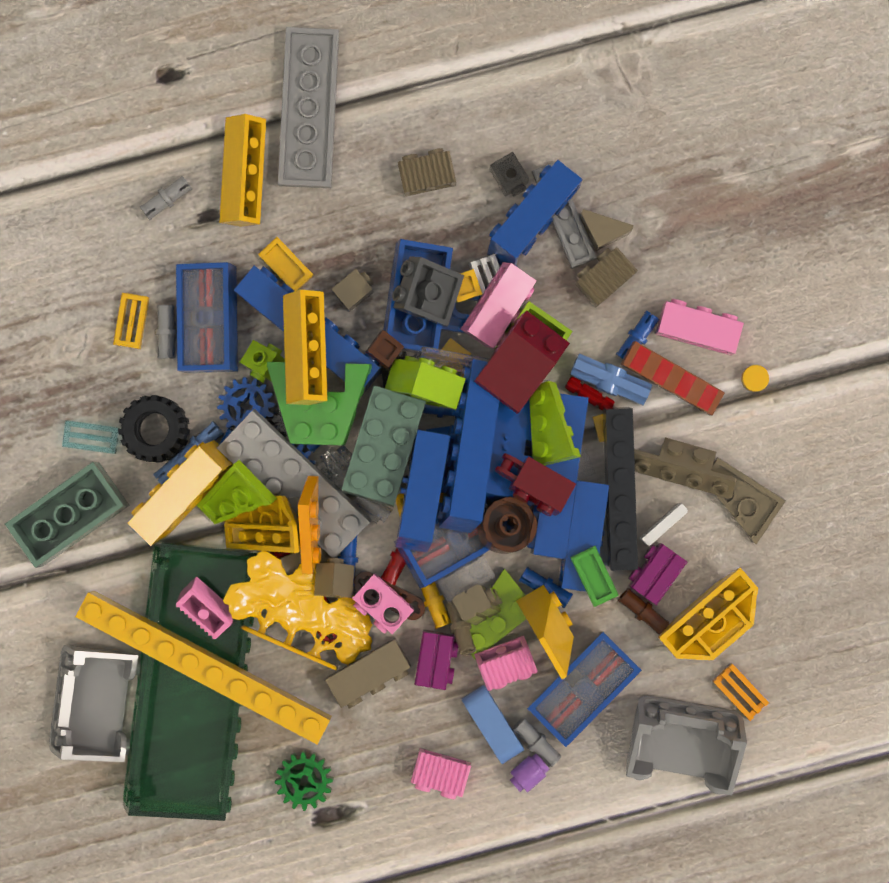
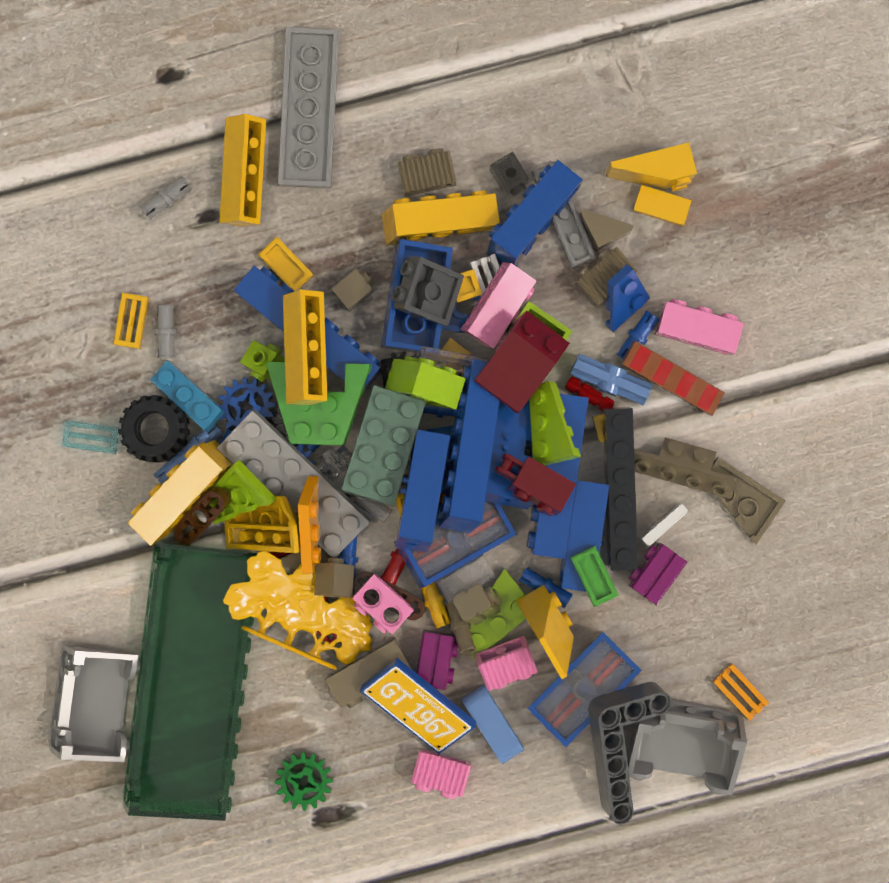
sand green brick [5,462,130,568] -> none
yellow brick [75,591,332,745] -> none
brick [176,262,238,373] -> none
bright pink brick [176,577,233,639] -> none
reddish brown tile [365,330,404,369] -> none
reddish brown brick [477,497,537,554] -> none
medium lavender brick [510,753,550,793] -> none
light grey pin [513,717,561,768] -> none
reddish brown pin [618,588,669,635] -> none
yellow wedge [658,567,758,660] -> none
yellow tile [741,365,769,392] -> none
none -> dark azure plate [151,360,225,432]
none -> reddish brown beam [173,487,230,545]
none -> tile [360,658,476,754]
none -> yellow wedge [382,190,500,246]
none -> dark grey beam [588,682,672,825]
none -> yellow slope [605,142,697,192]
none -> blue wing [606,264,650,332]
none -> yellow tile [633,185,692,227]

